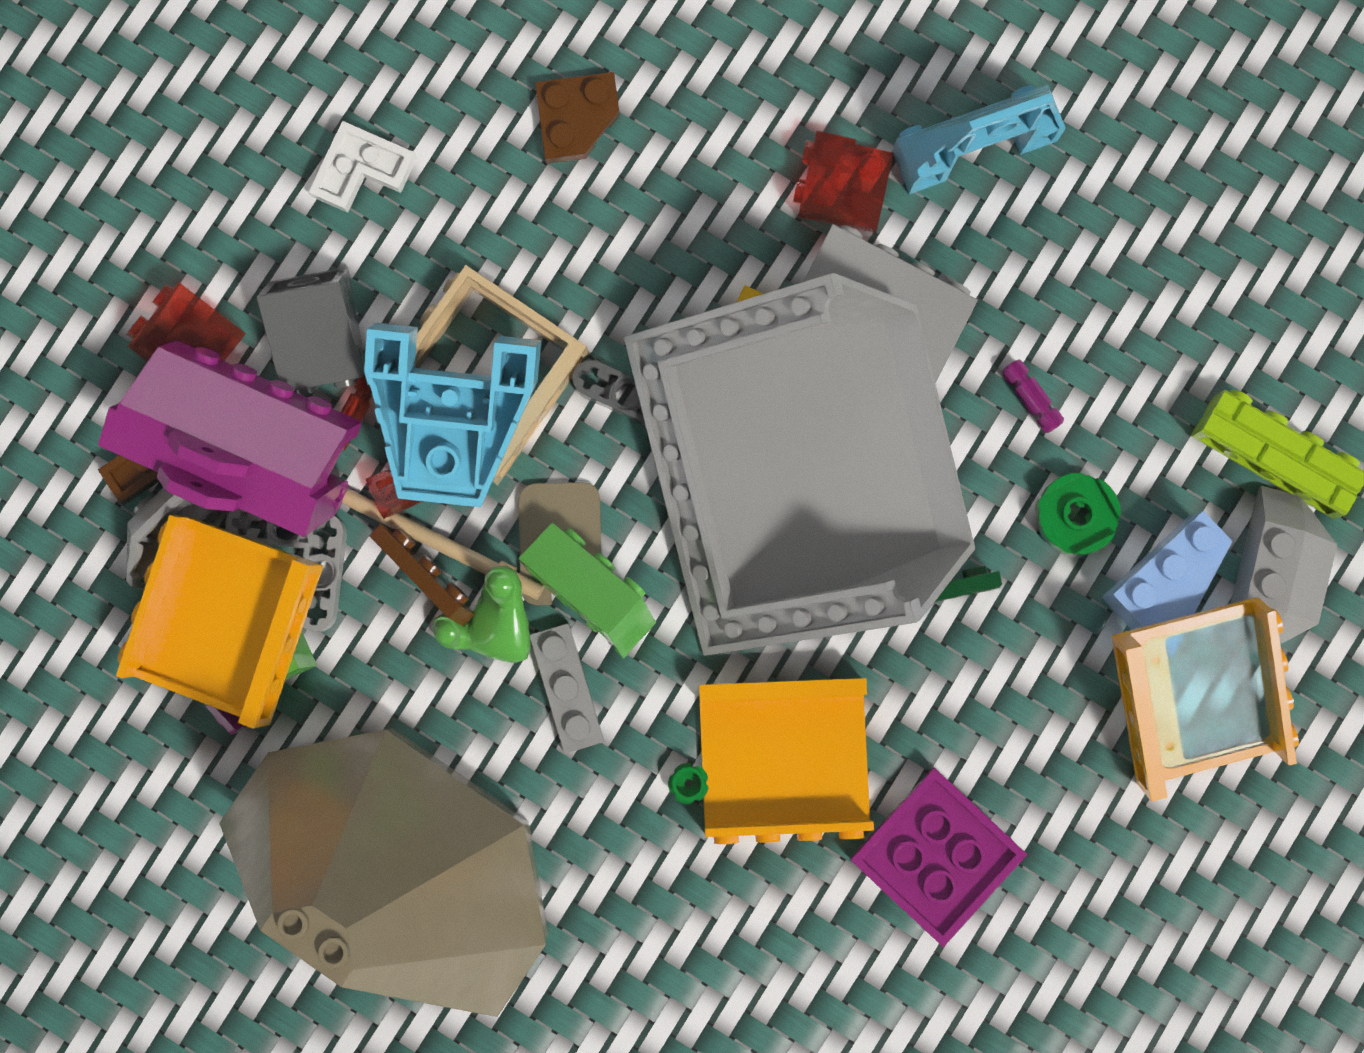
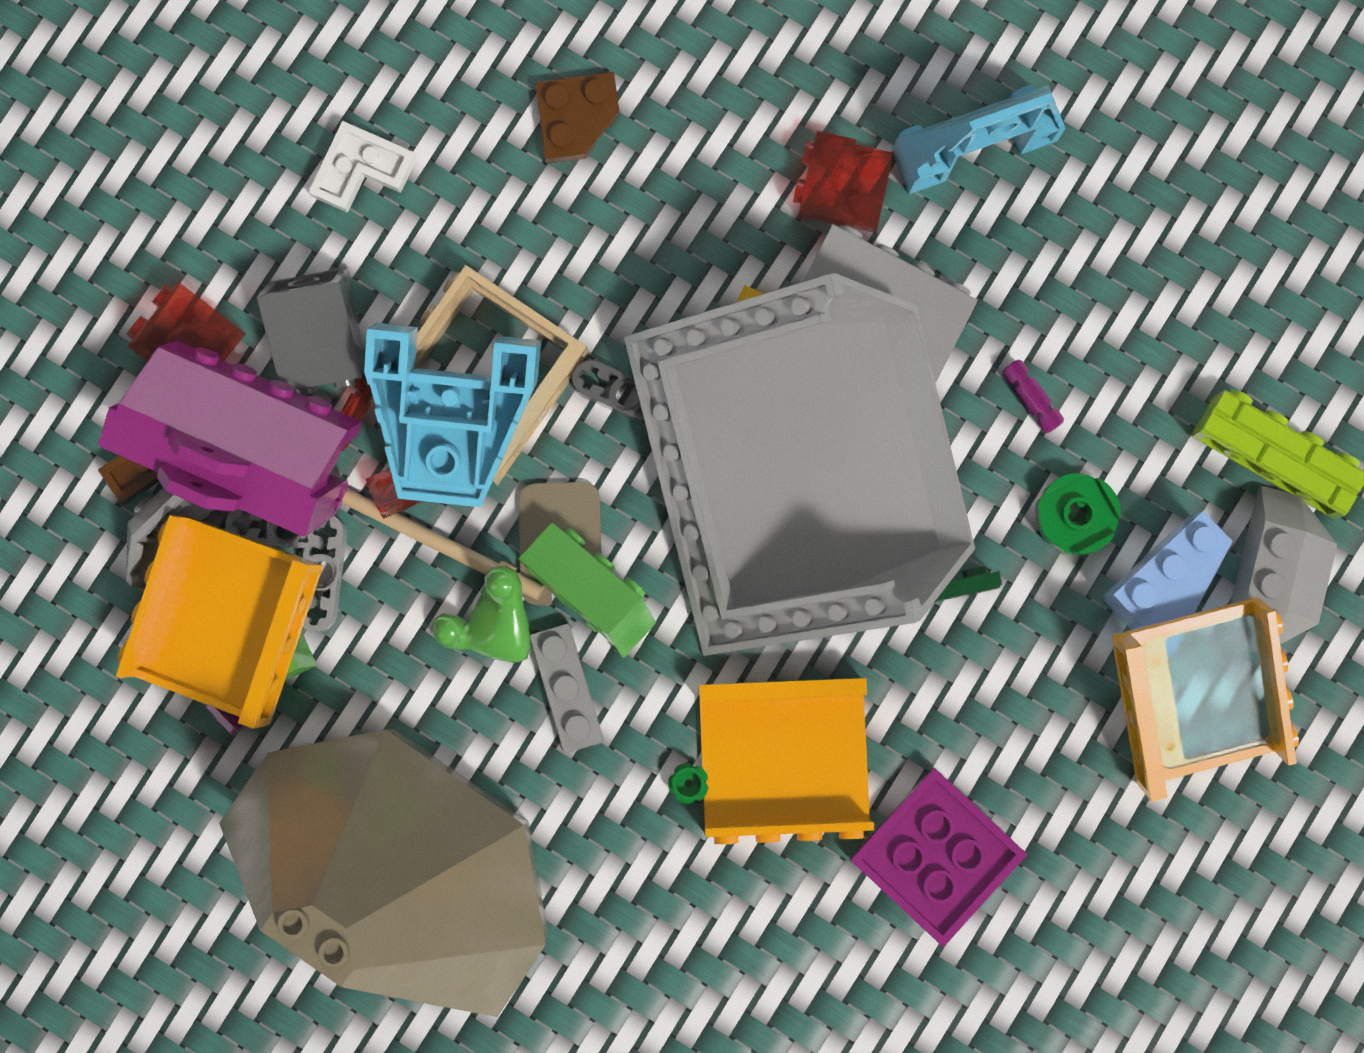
reddish brown plate [369,524,474,626] -> none

